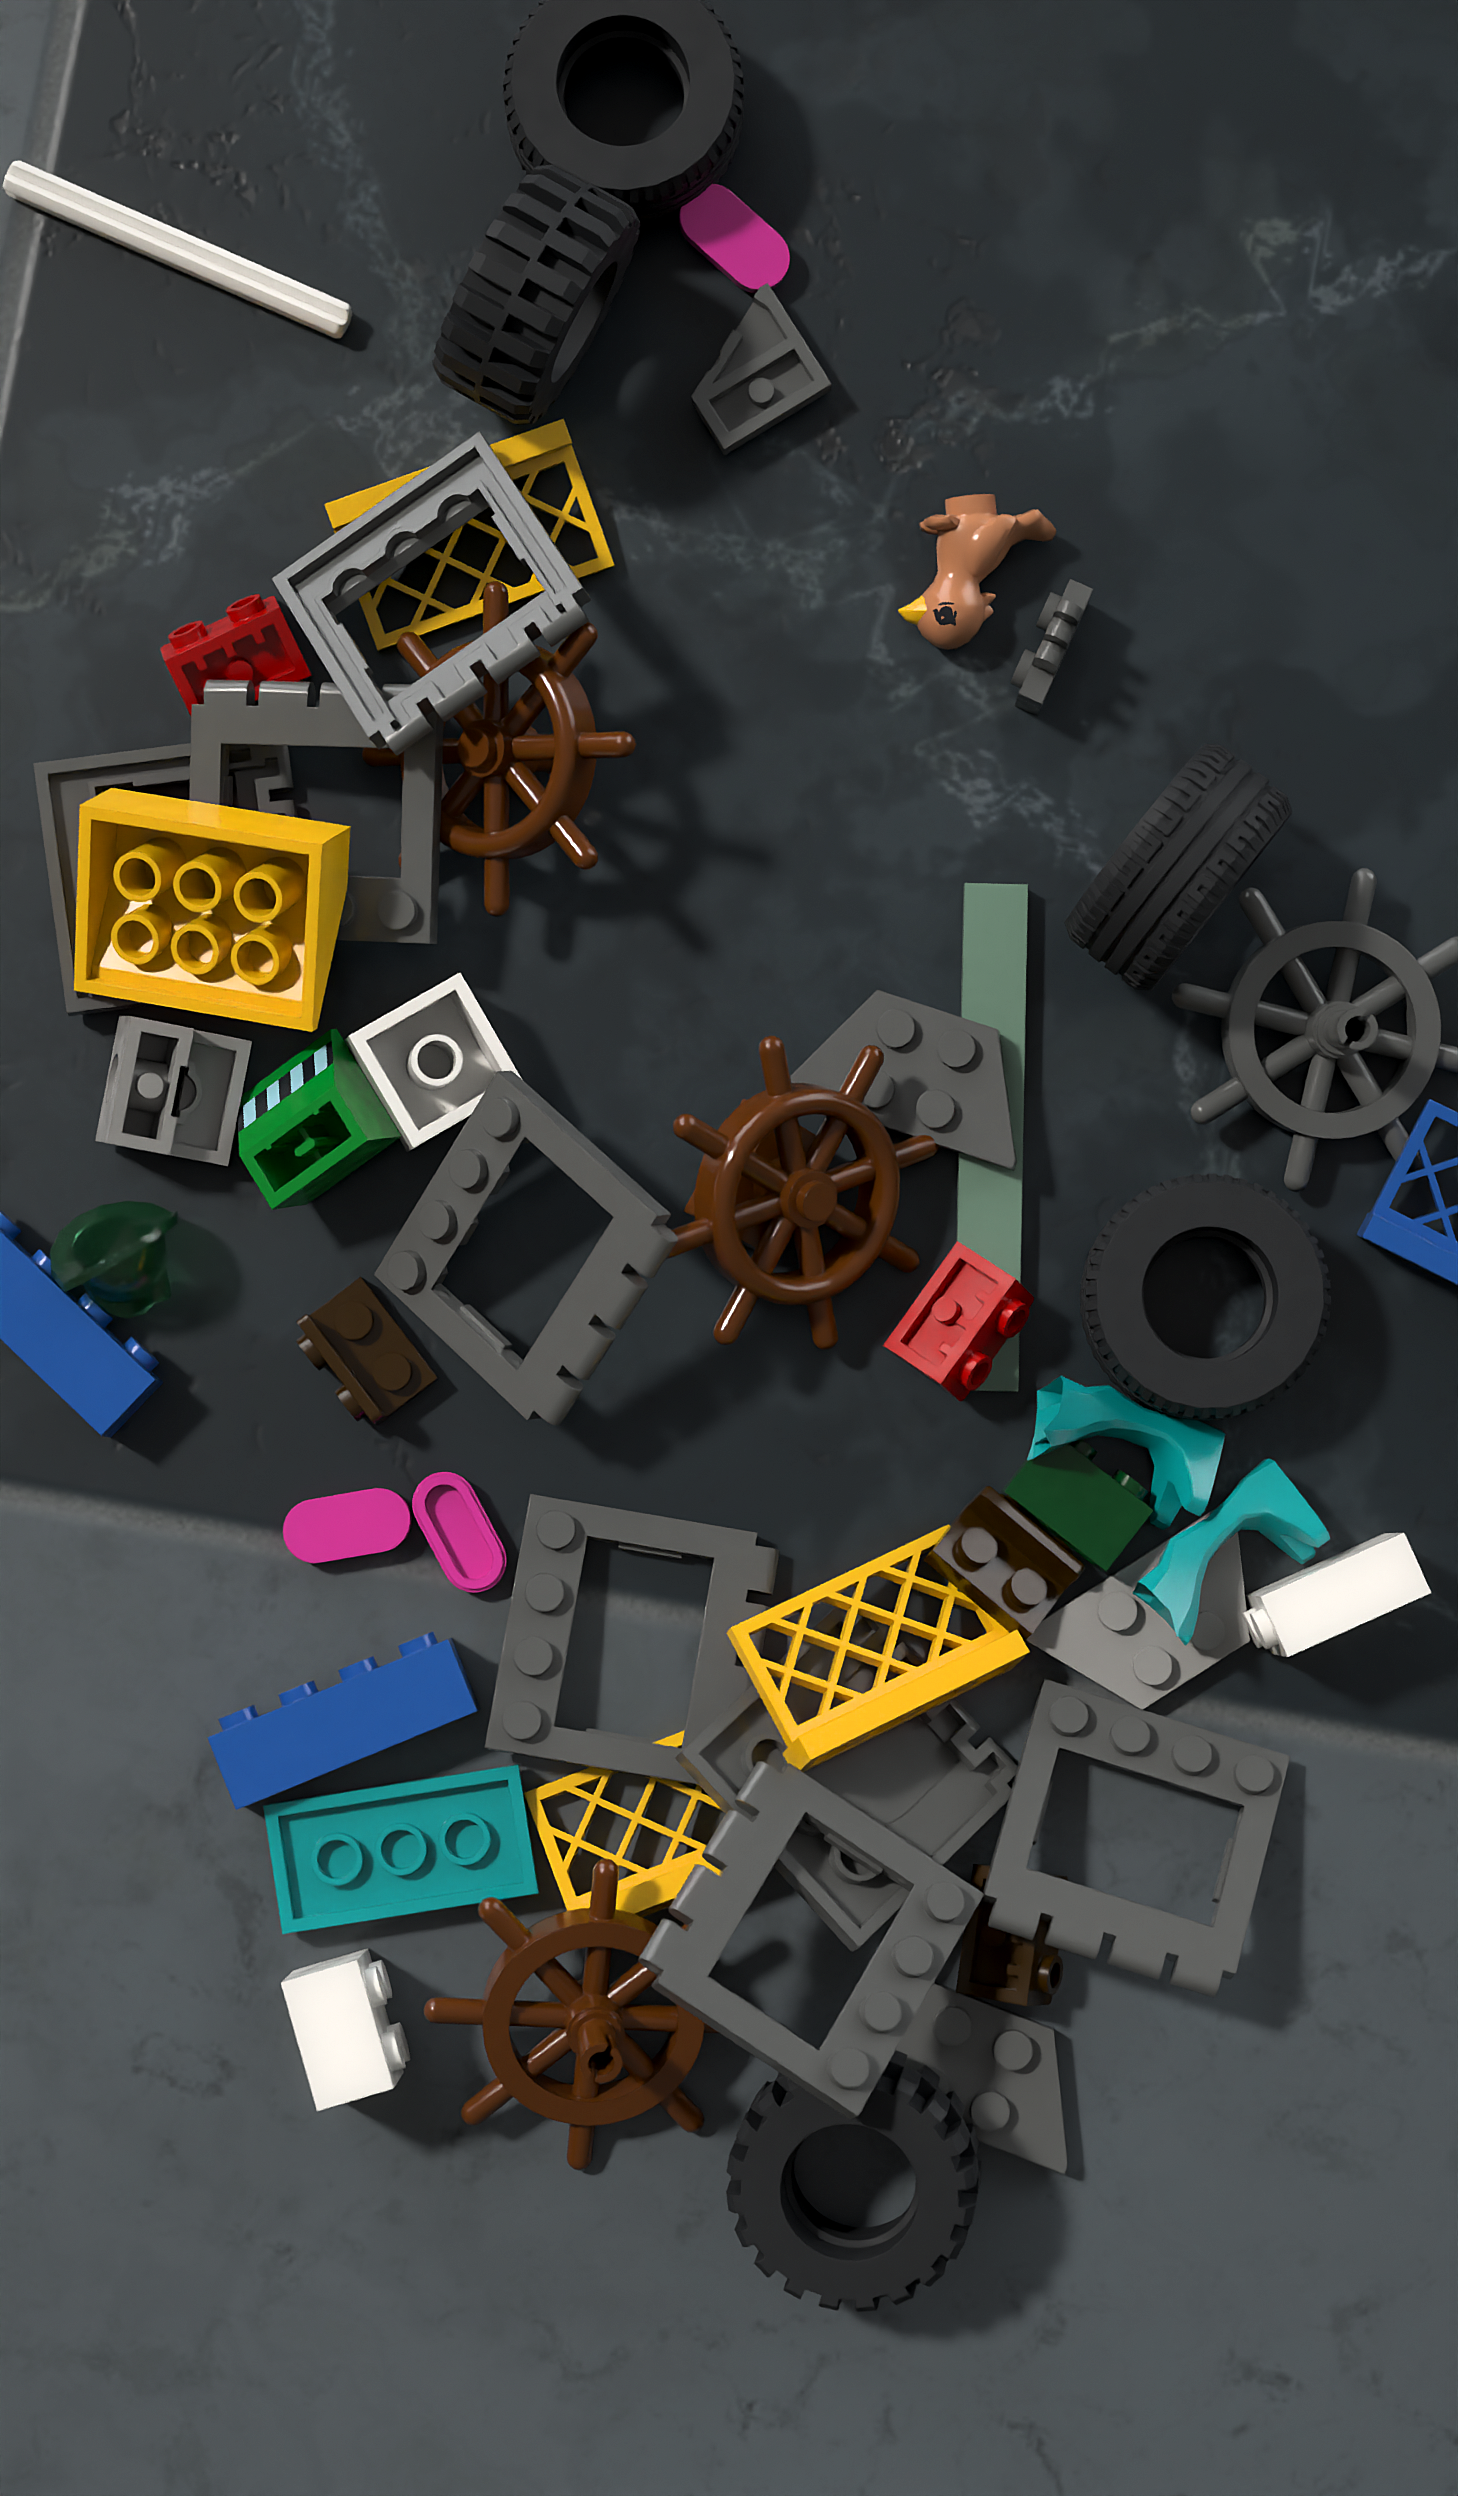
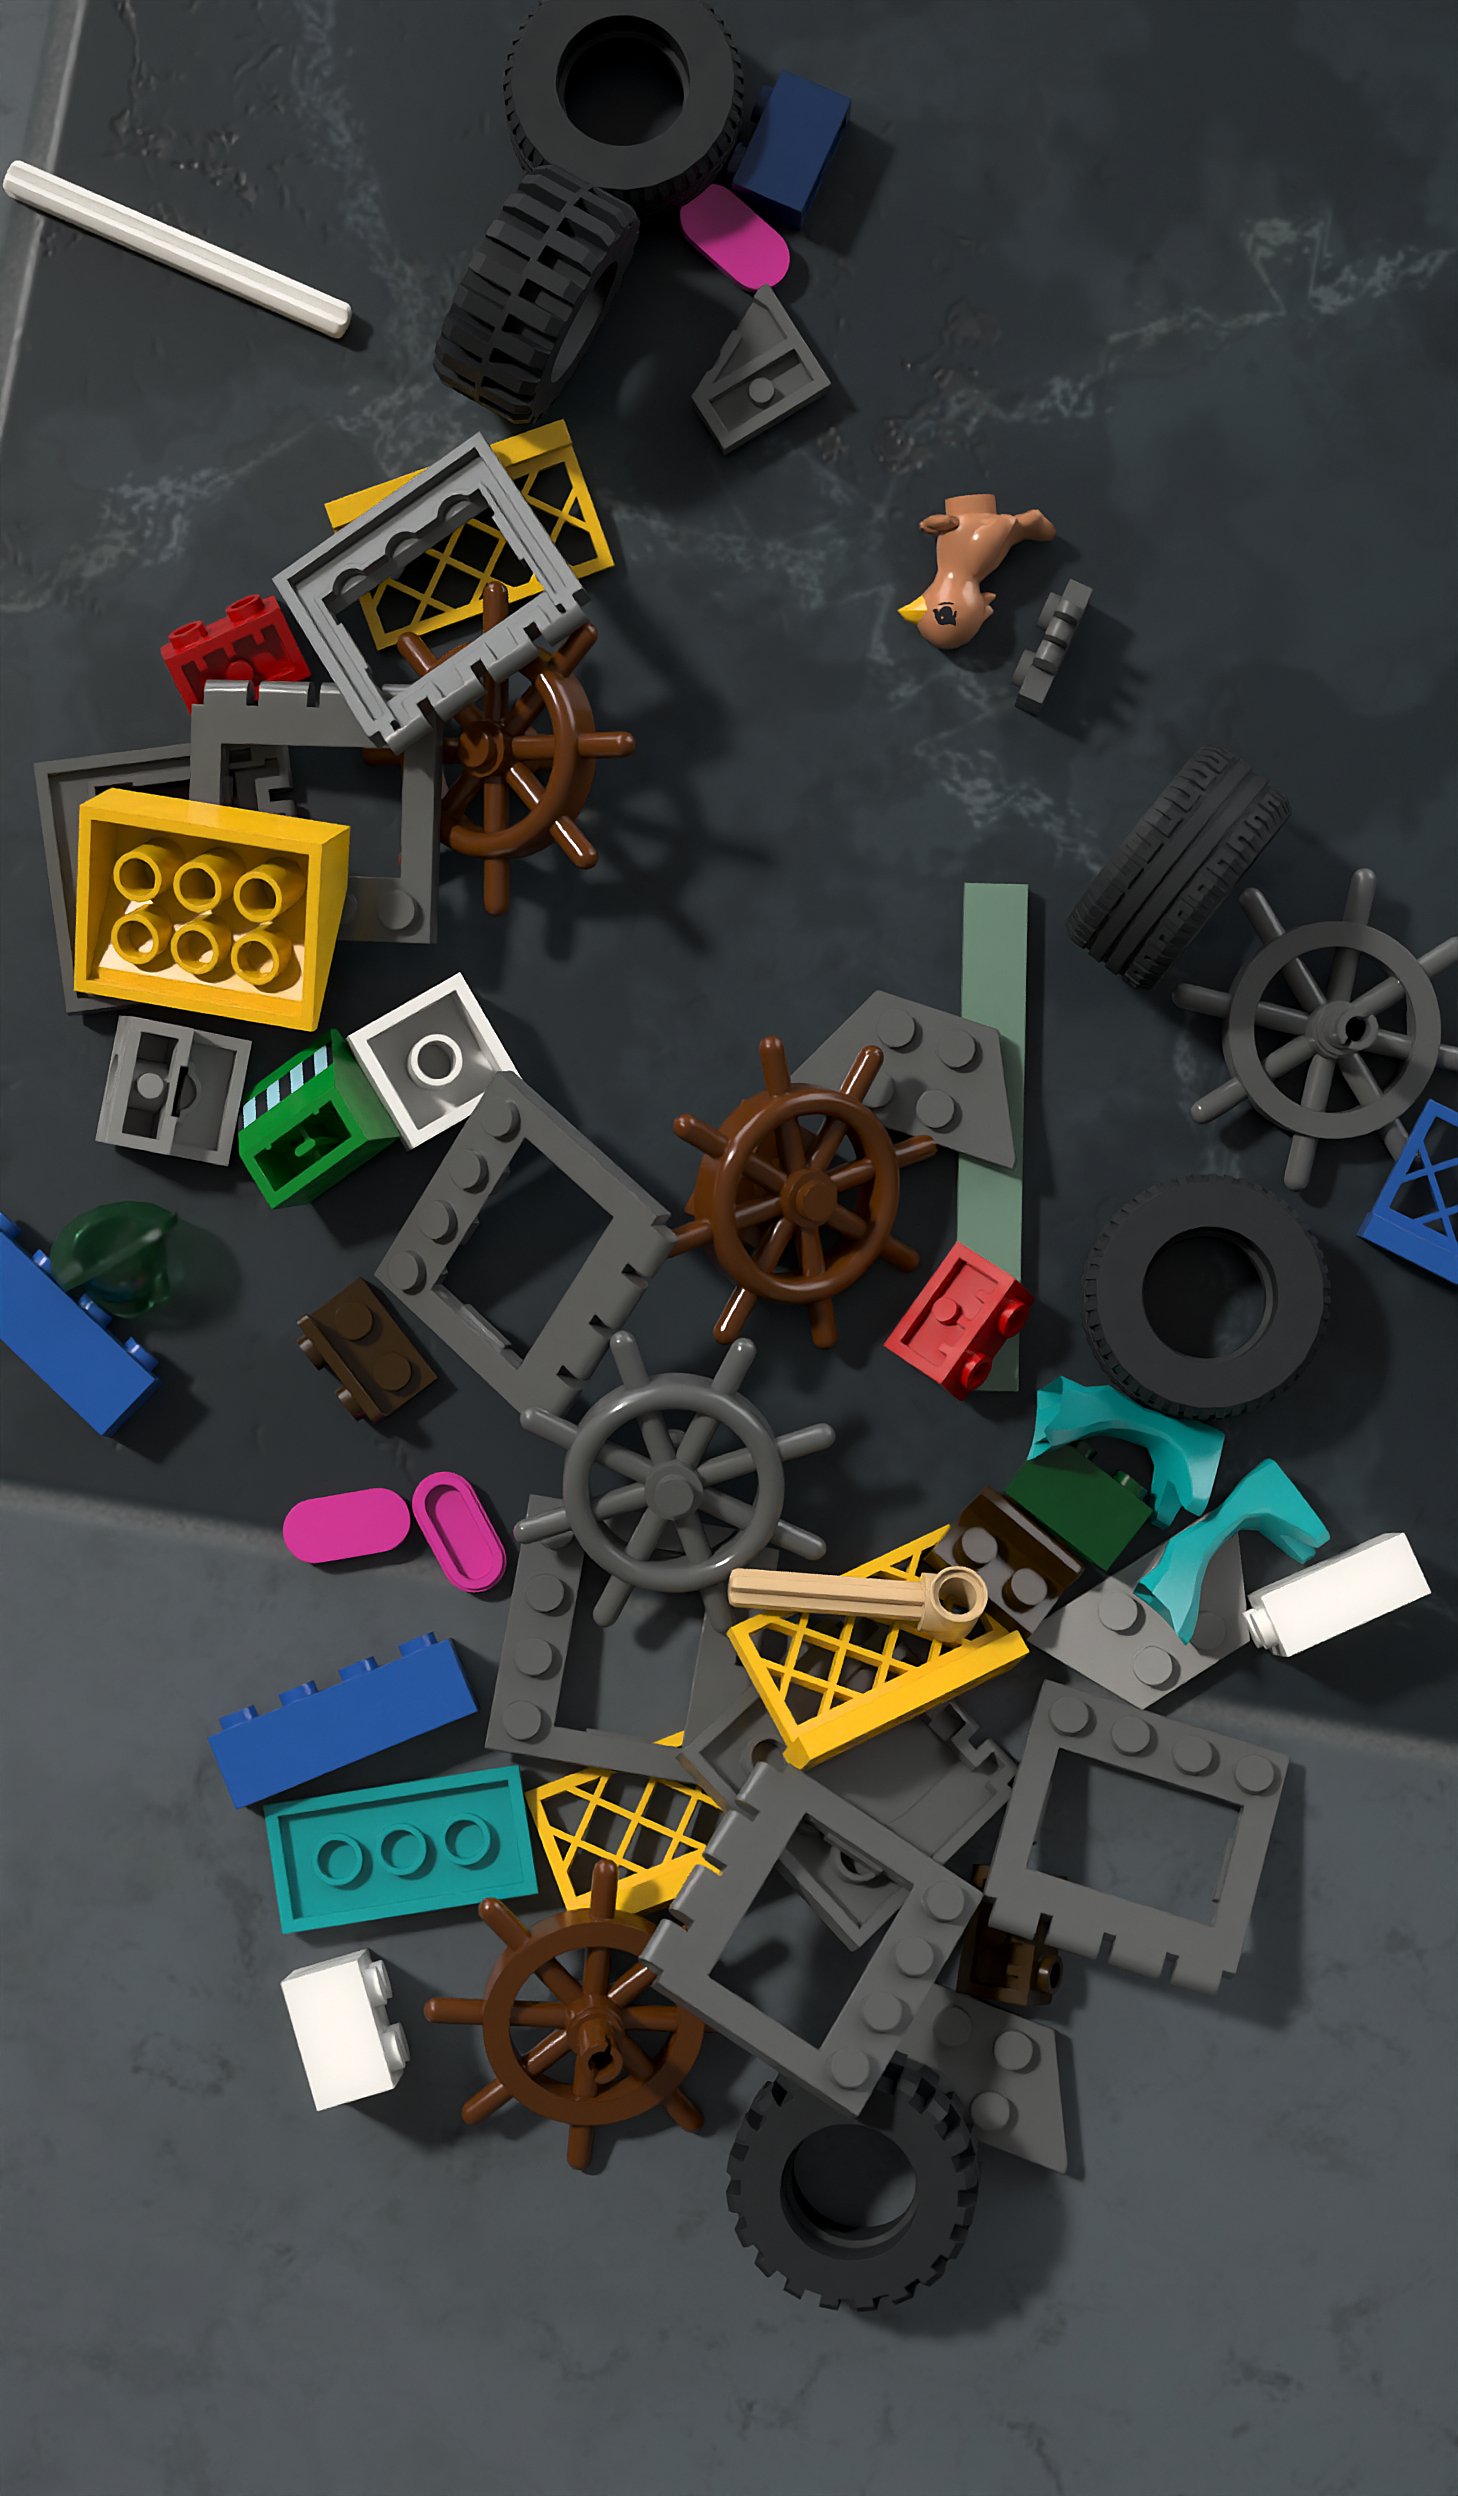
none -> dark grey piece [513,1331,835,1634]
none -> dark blue brick [725,69,852,231]
none -> tan axle [728,1566,988,1642]

